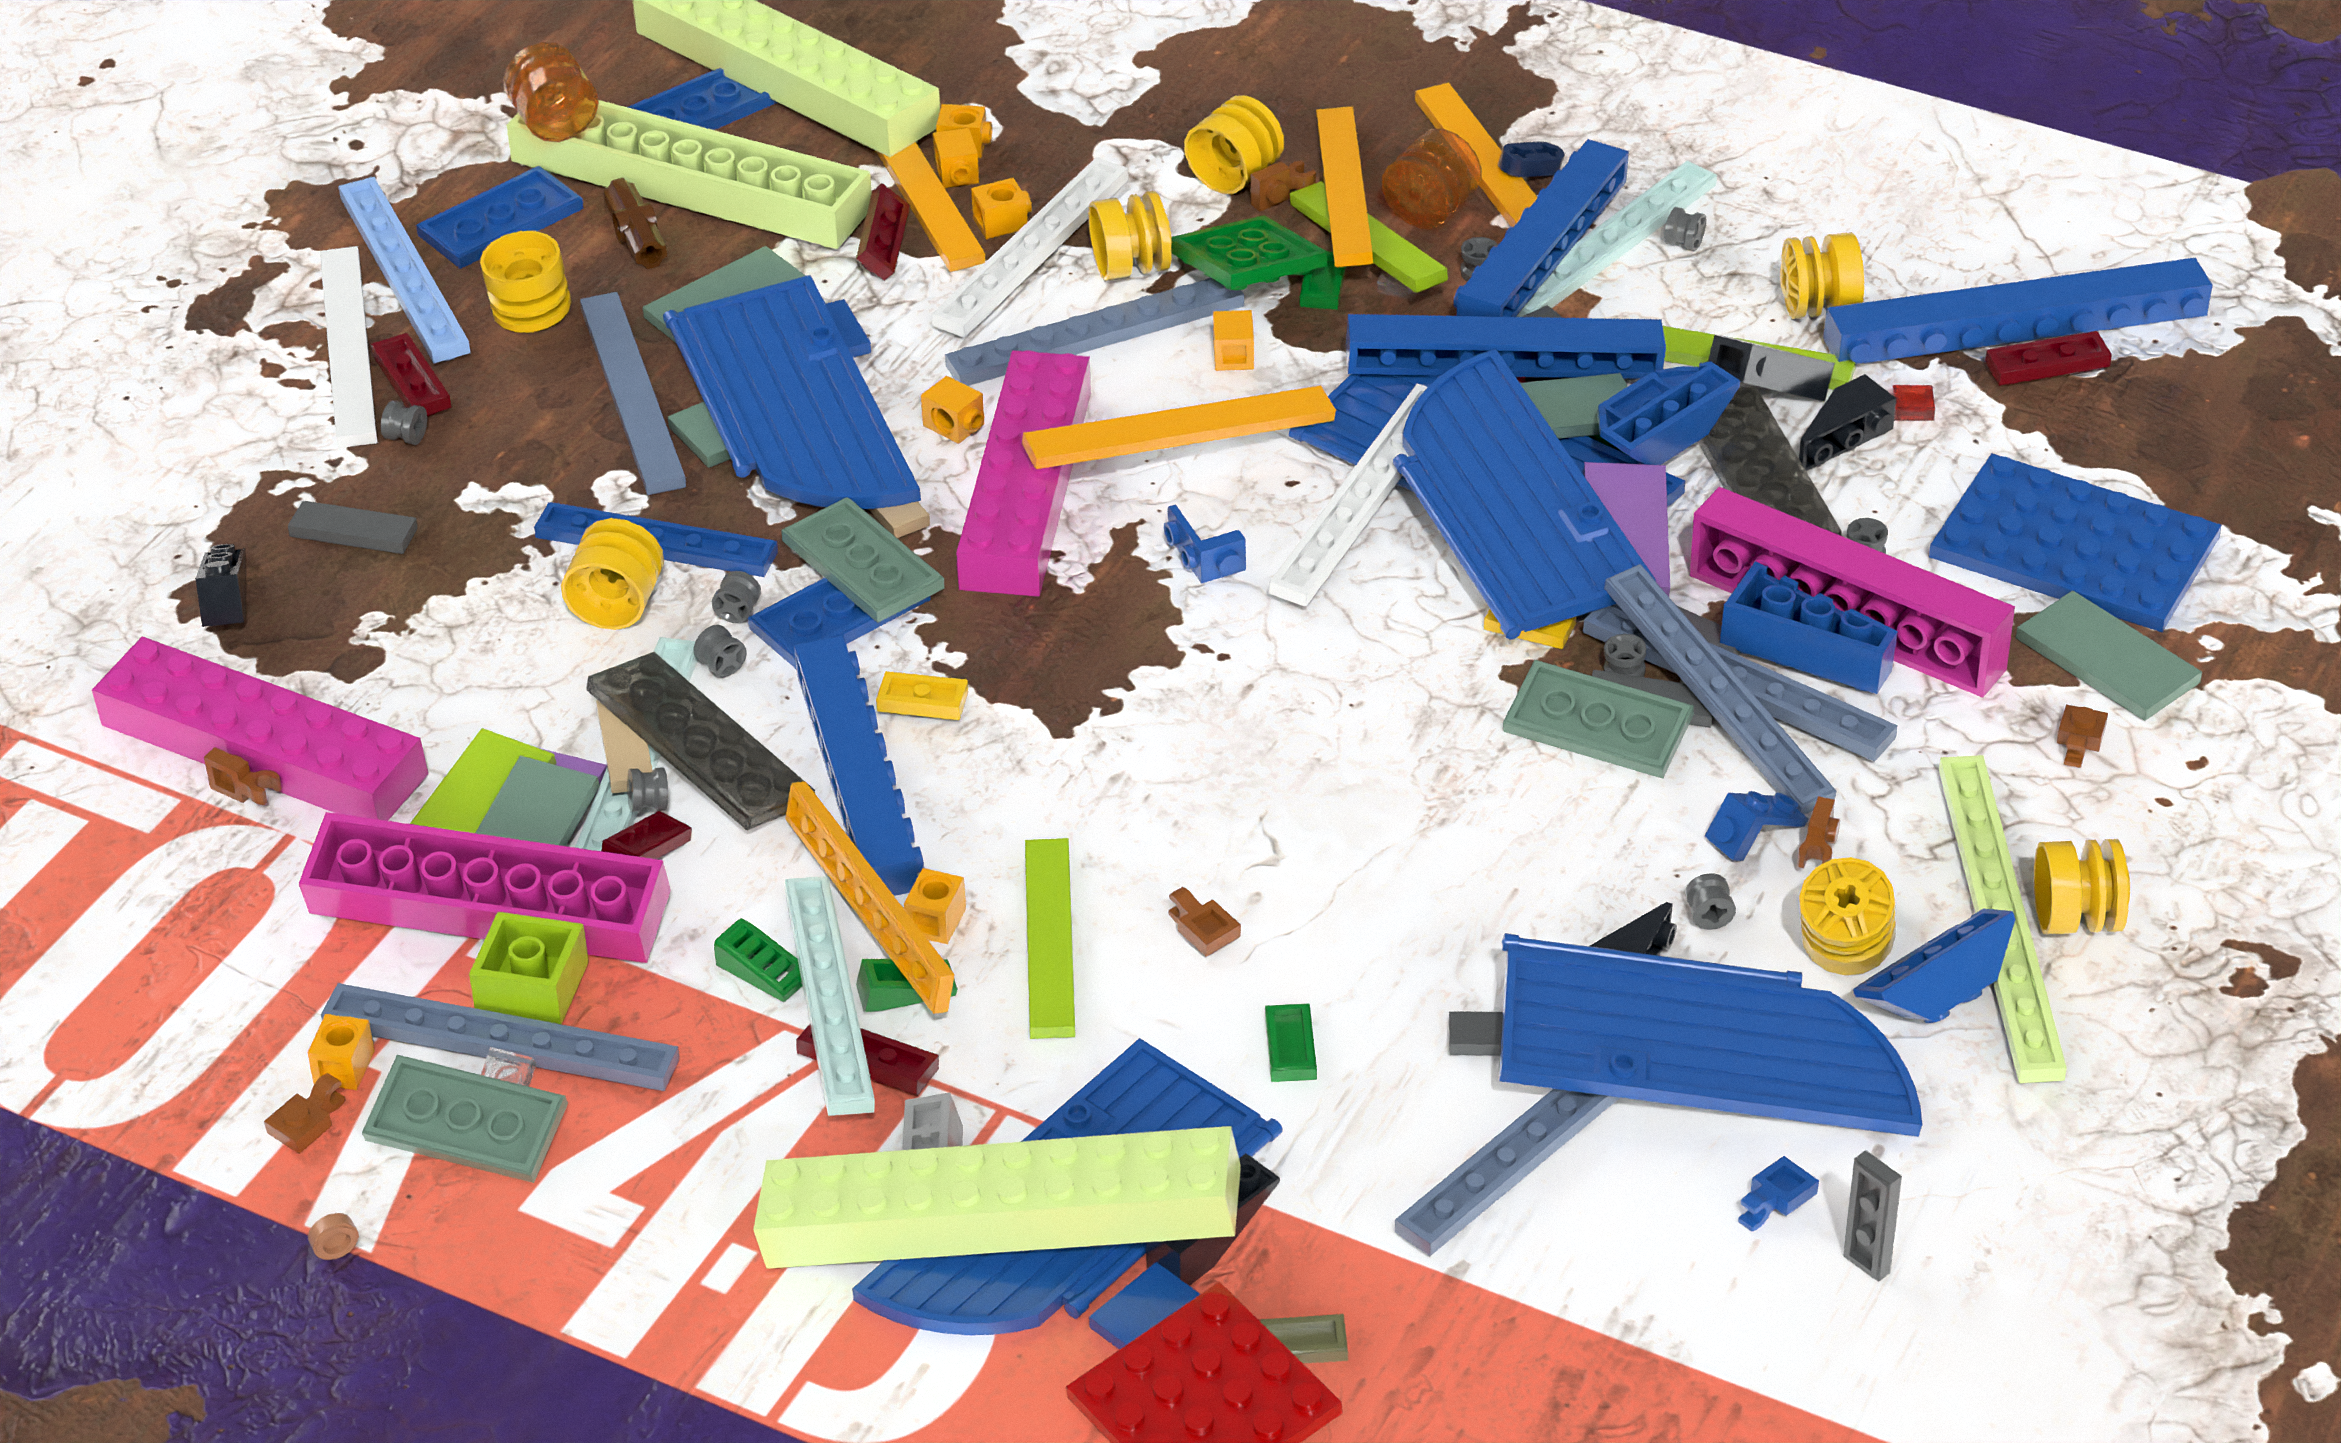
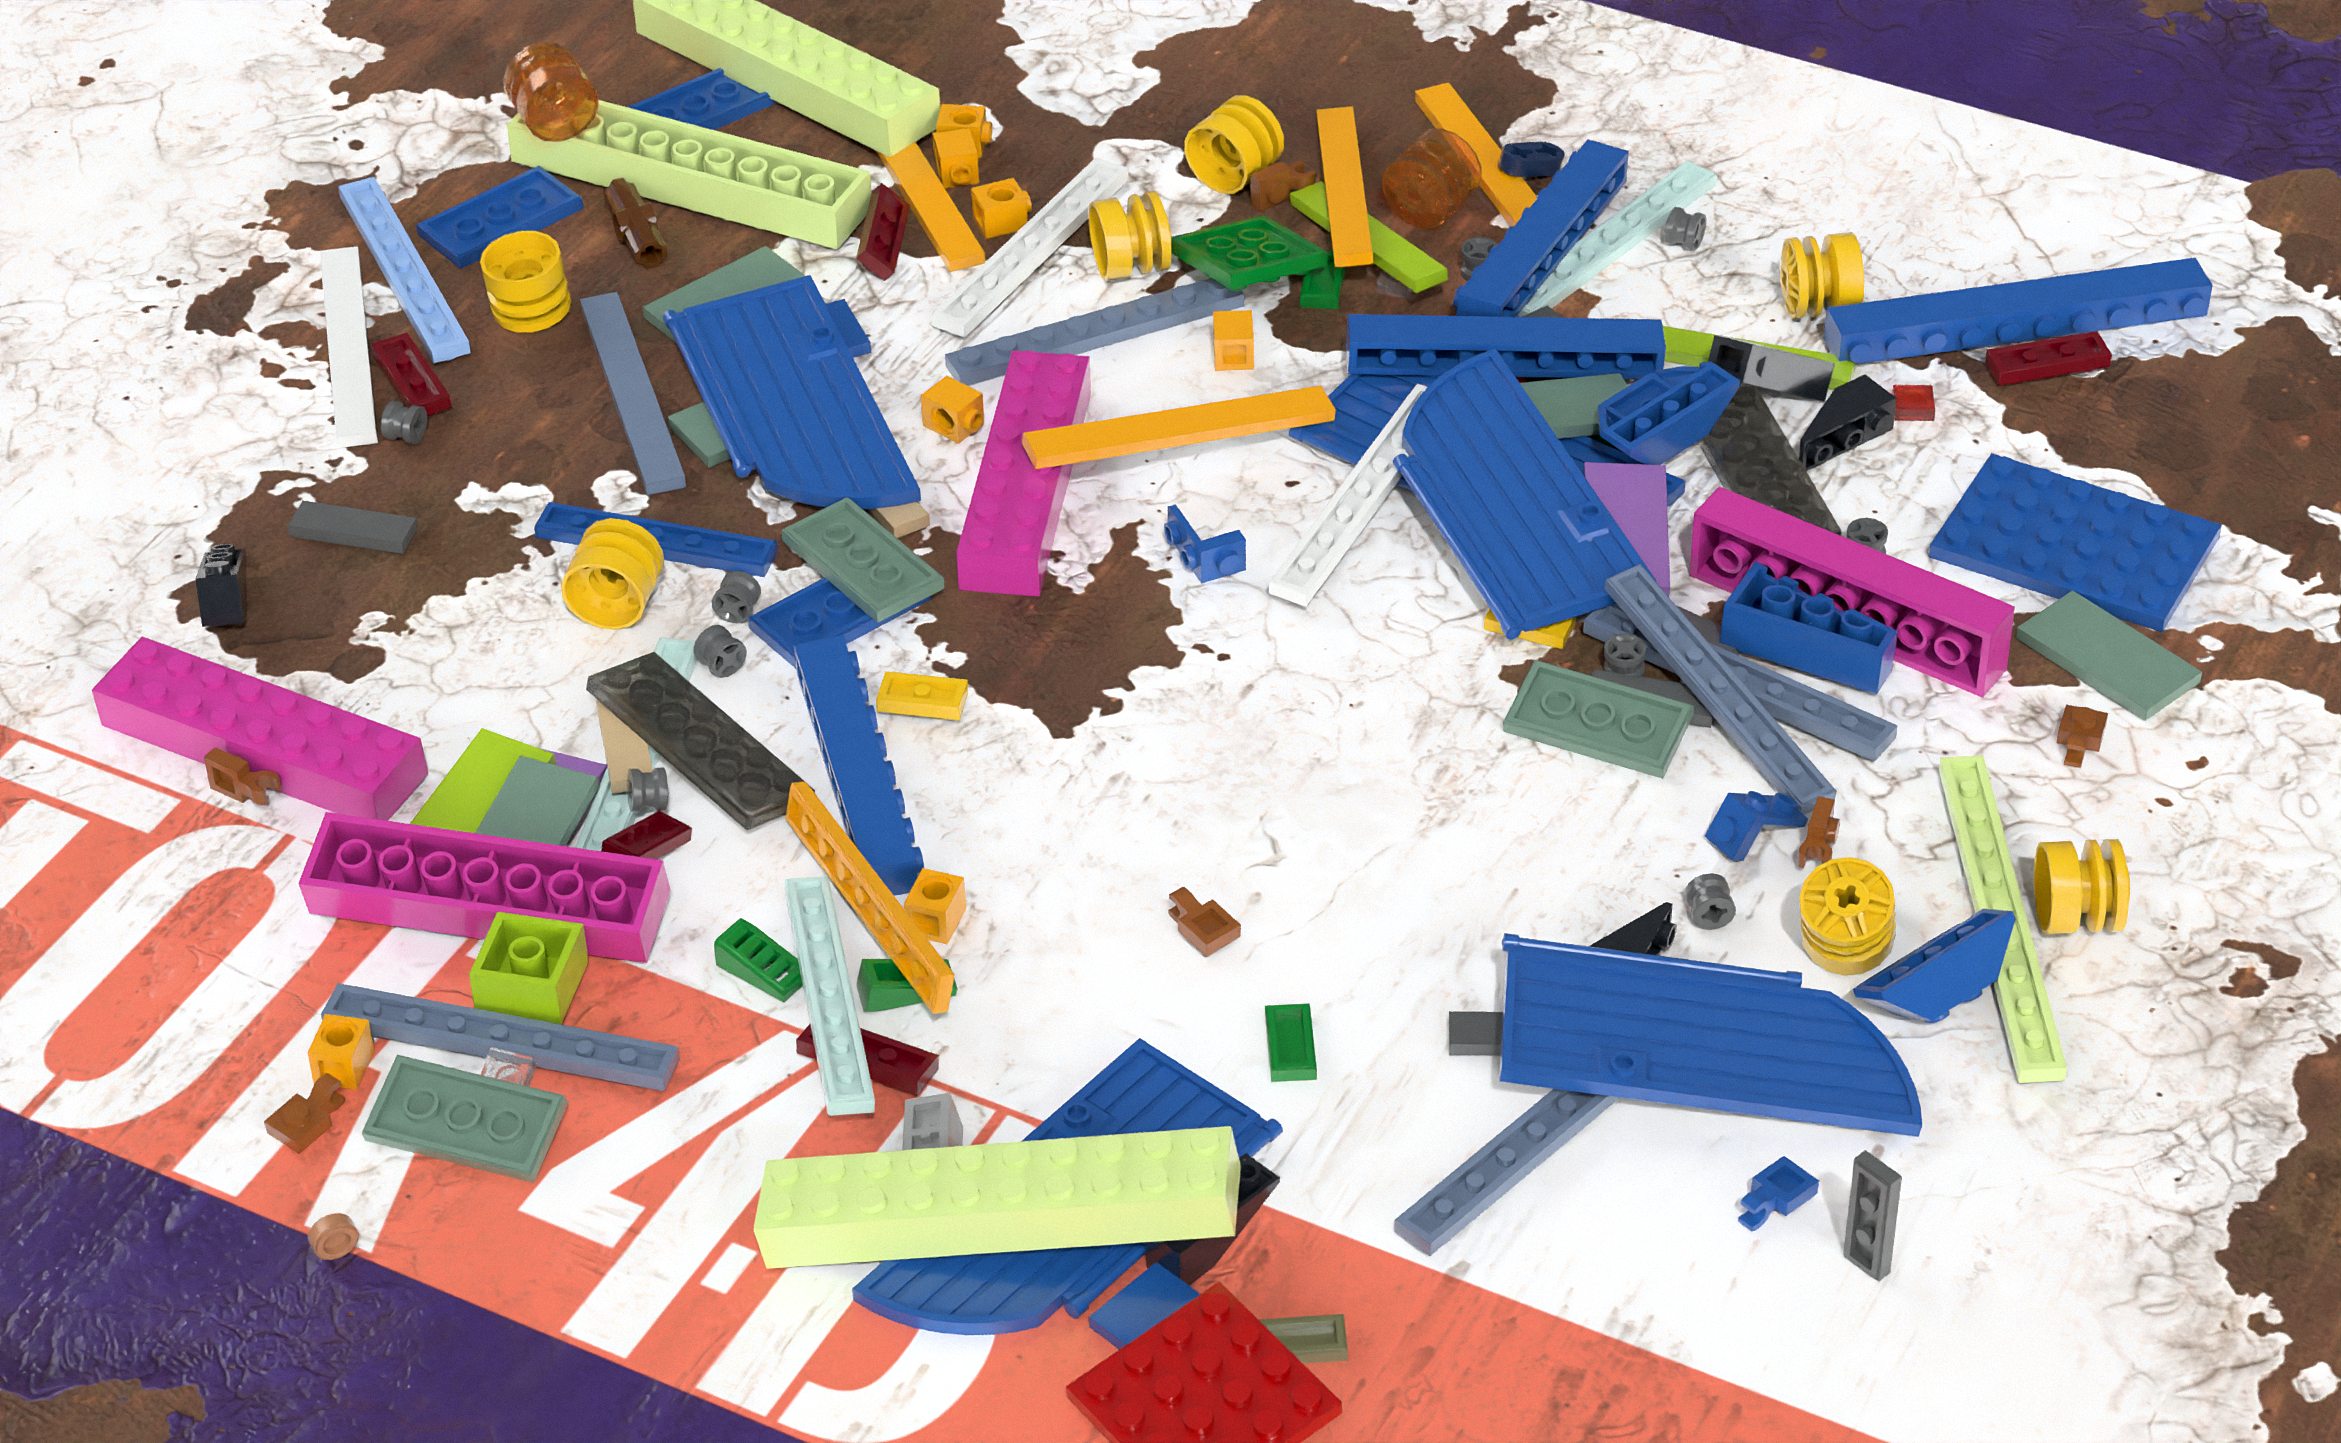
lime tile [1025,838,1076,1039] -> none

